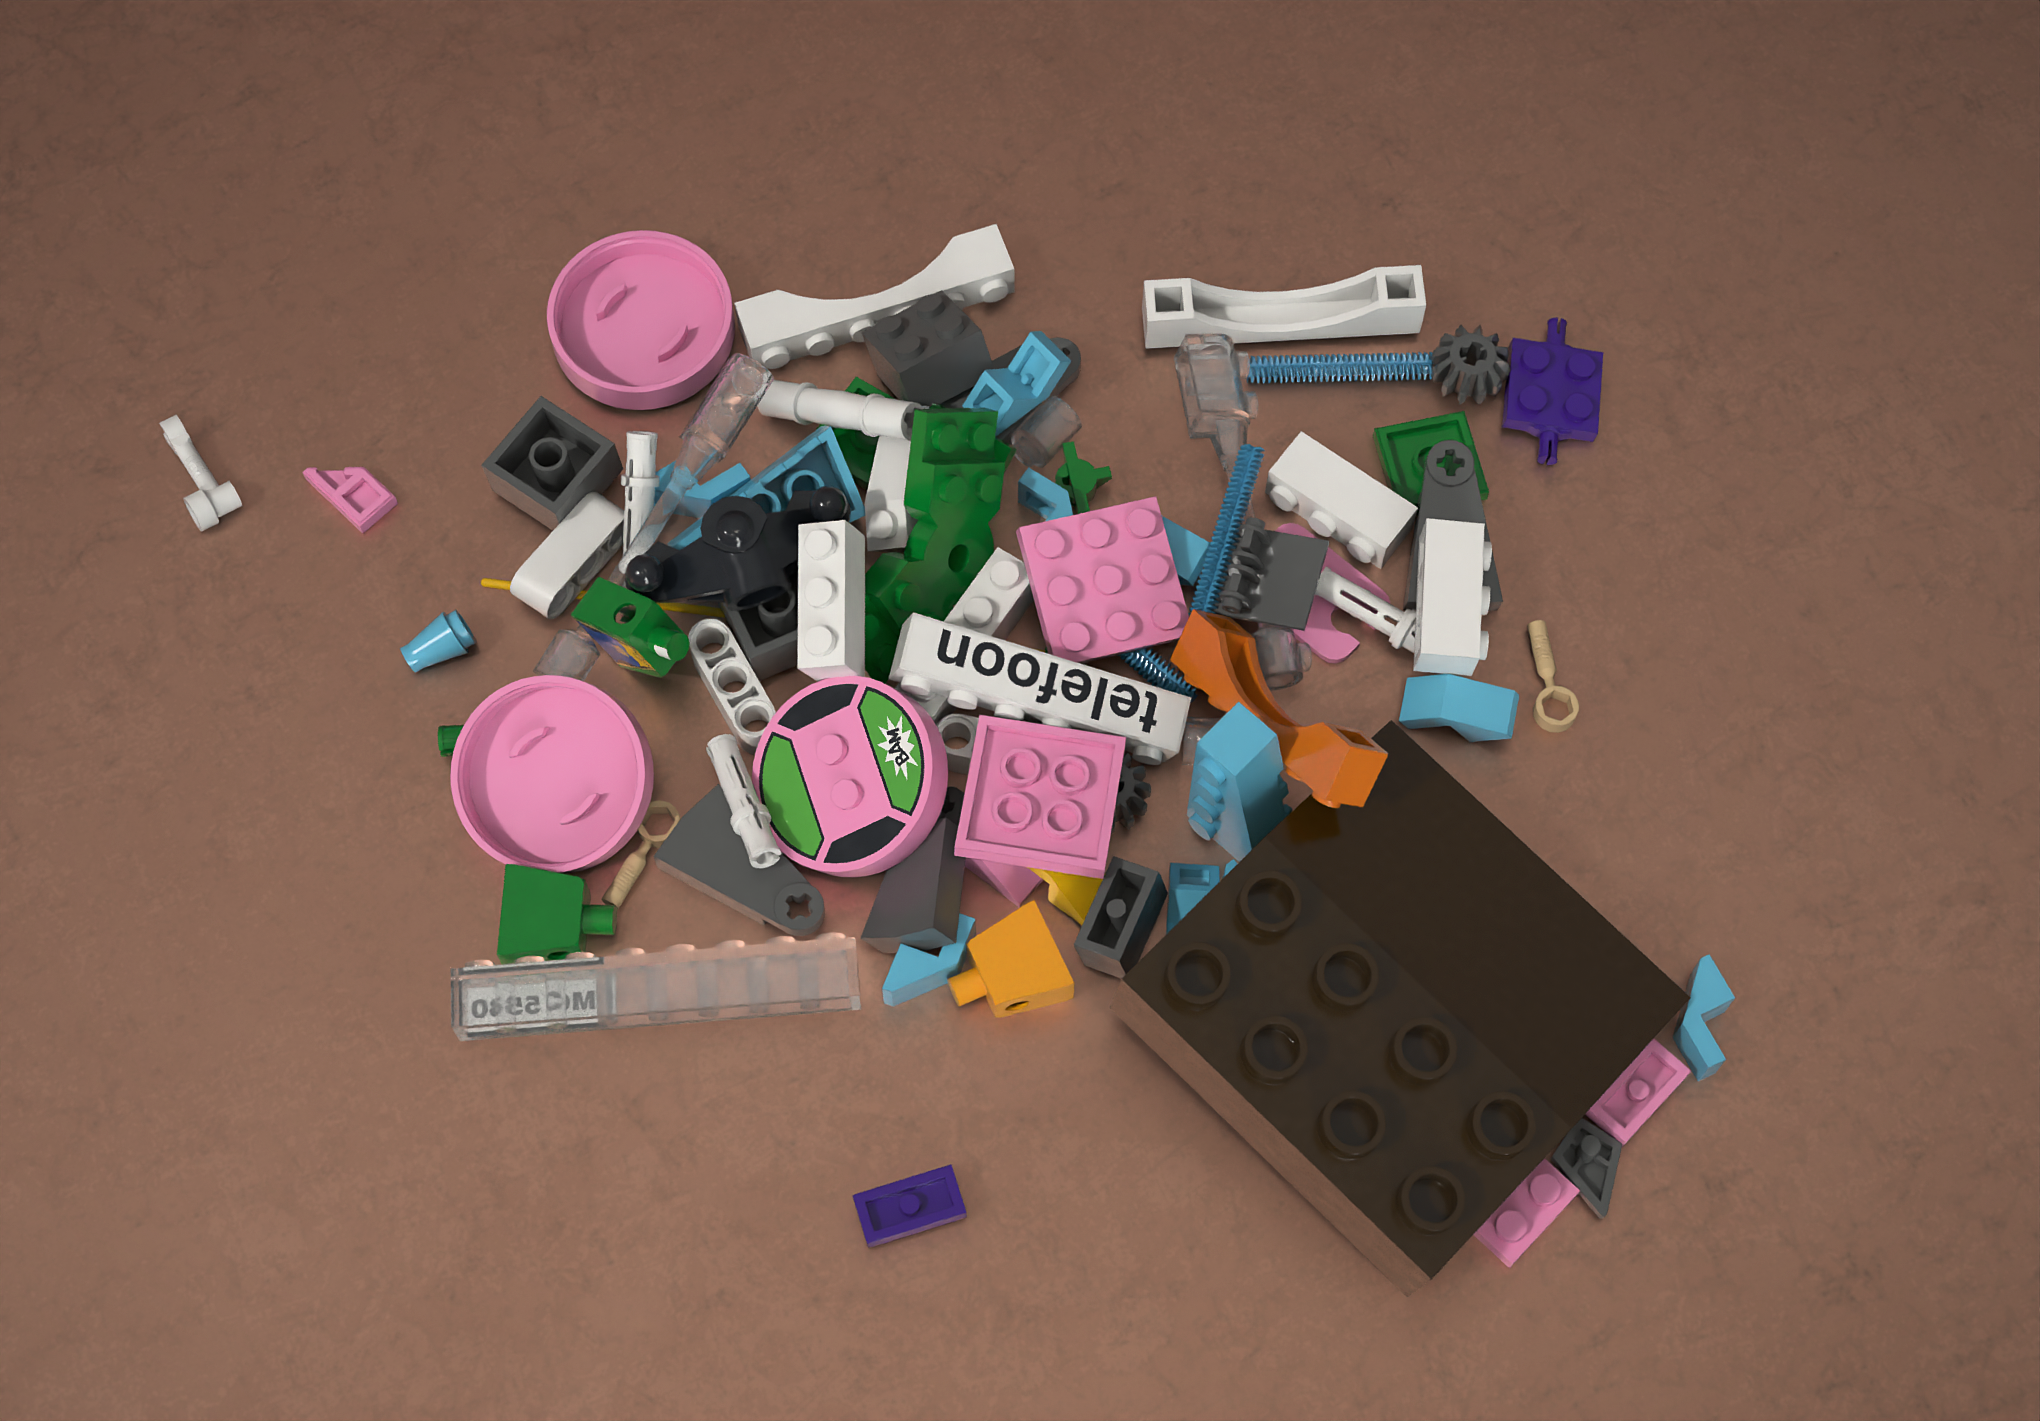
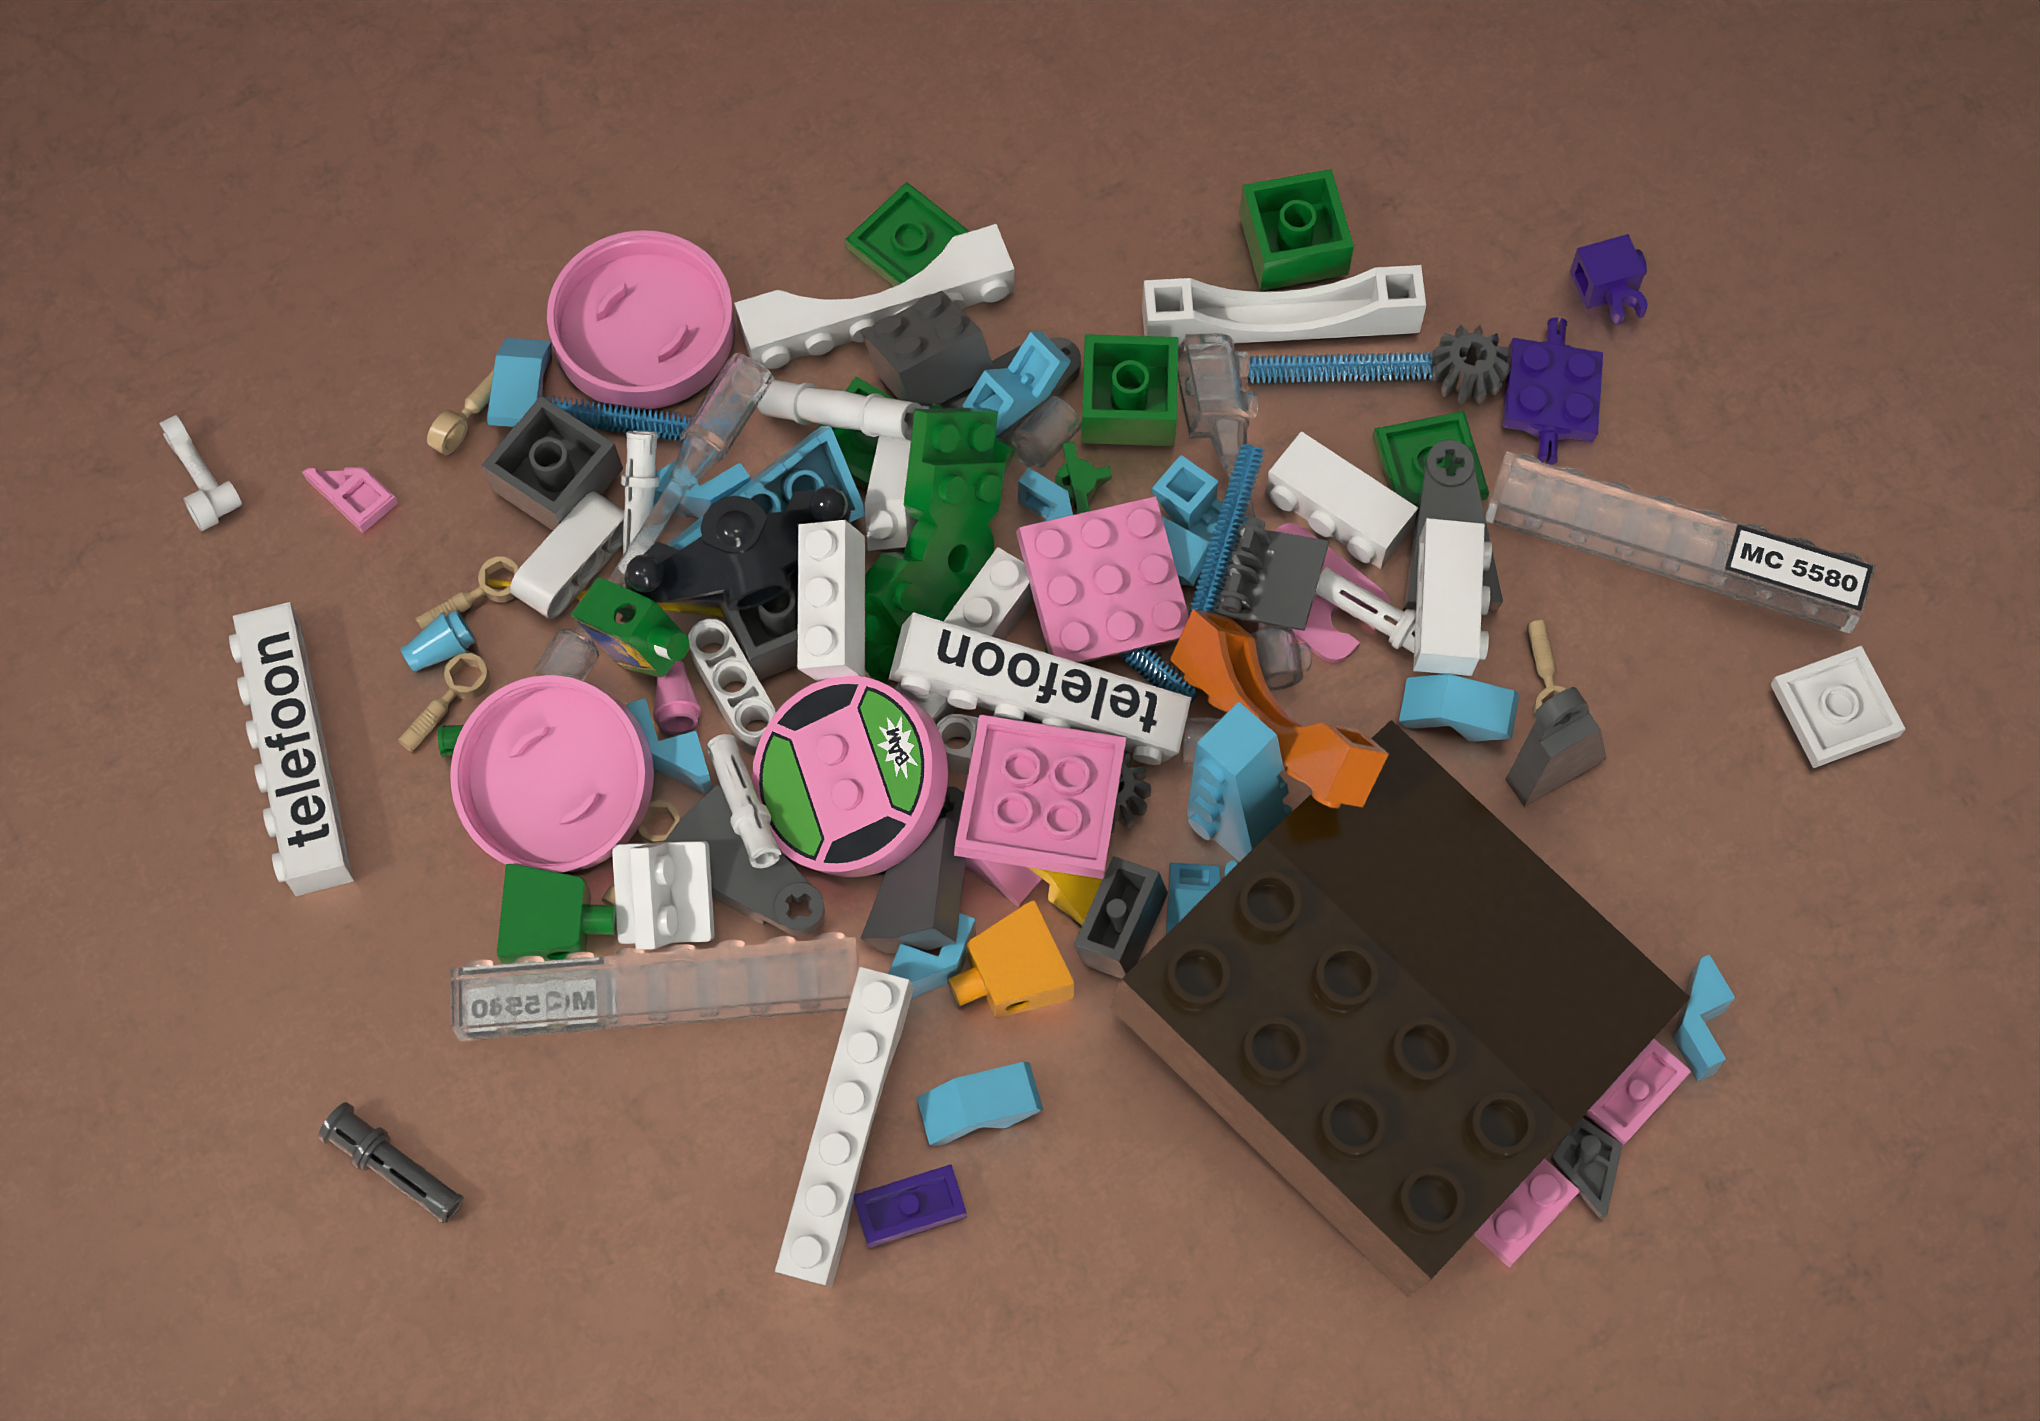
none -> white brick [229,602,354,896]
none -> dark grey pin [318,1102,464,1224]
none -> tan piece [397,653,490,752]
none -> tan piece [415,556,519,630]
none -> tan piece [427,369,494,455]
none -> medium azure slope [487,338,552,427]
none -> dark azure axle [547,395,731,448]
none -> white bracket [612,841,715,950]
none -> medium azure slope [627,698,713,794]
none -> bright pink cone [653,661,701,735]
none -> white arch [775,967,914,1288]
none -> green tile [845,182,970,287]
none -> medium azure slope [916,1062,1043,1146]
none -> green brick [1081,334,1178,446]
none -> medium azure slope [1152,455,1246,542]
none -> green brick [1239,169,1354,291]
none -> clear brick [1485,452,1876,634]
none -> dark grey piece [1505,687,1606,807]
none -> dark purple brick [1570,234,1648,325]
none -> white plate [1770,646,1906,768]

